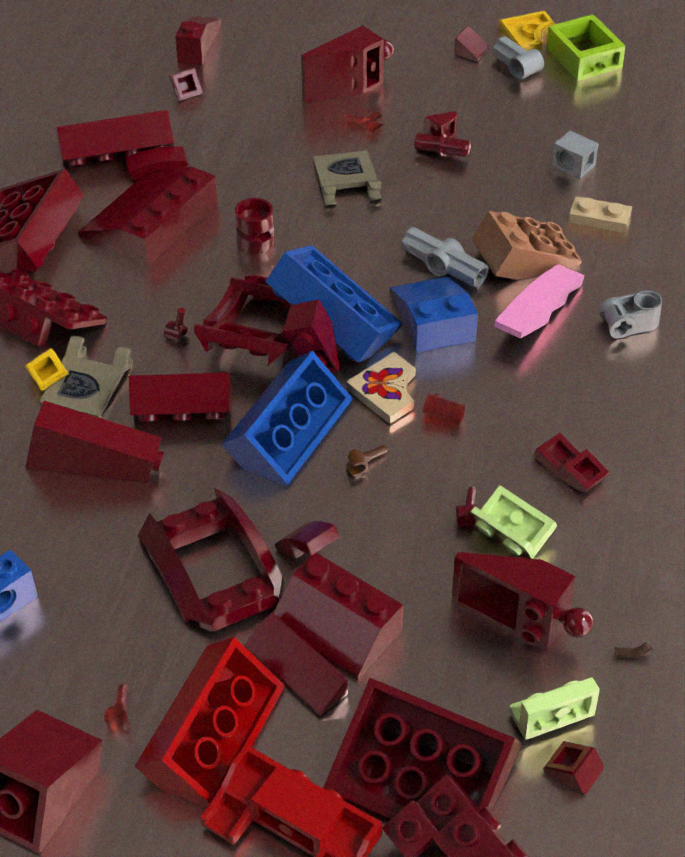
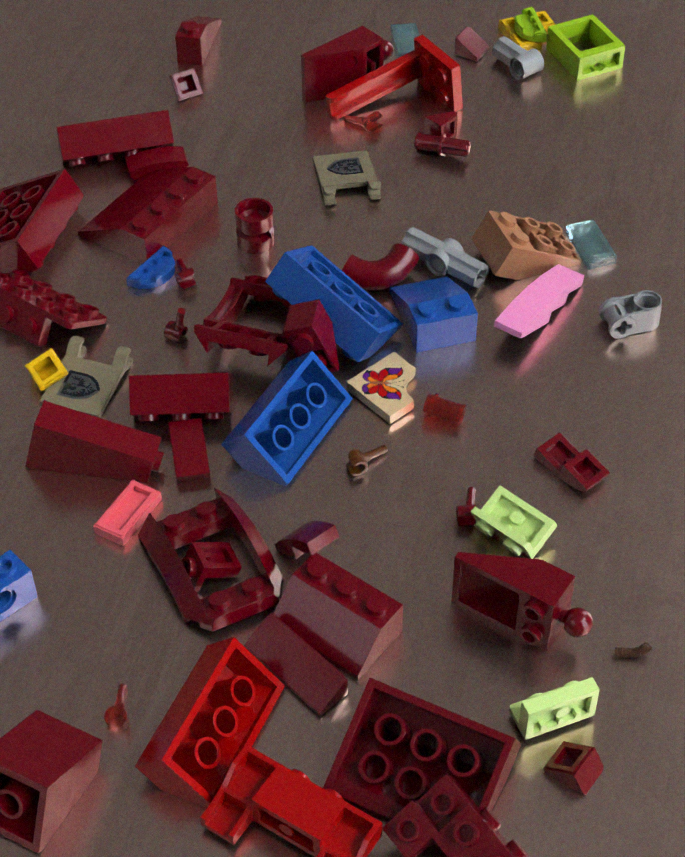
light grey brick [552,131,598,179] -> none
tan plate [568,196,632,233] -> none
none -> coral tile [93,480,162,547]
none -> blue tile [126,246,176,289]
none -> dark red slope [168,418,210,482]
none -> dark red hand [175,258,196,290]
none -> dark red bracket [181,542,242,592]
none -> red bracket [326,34,463,120]
none -> dark red cylinder [342,243,419,291]
none -> clear light blue tile [391,23,419,58]
none -> lime tile [514,7,548,42]
none -> clear light blue tile [566,220,617,270]

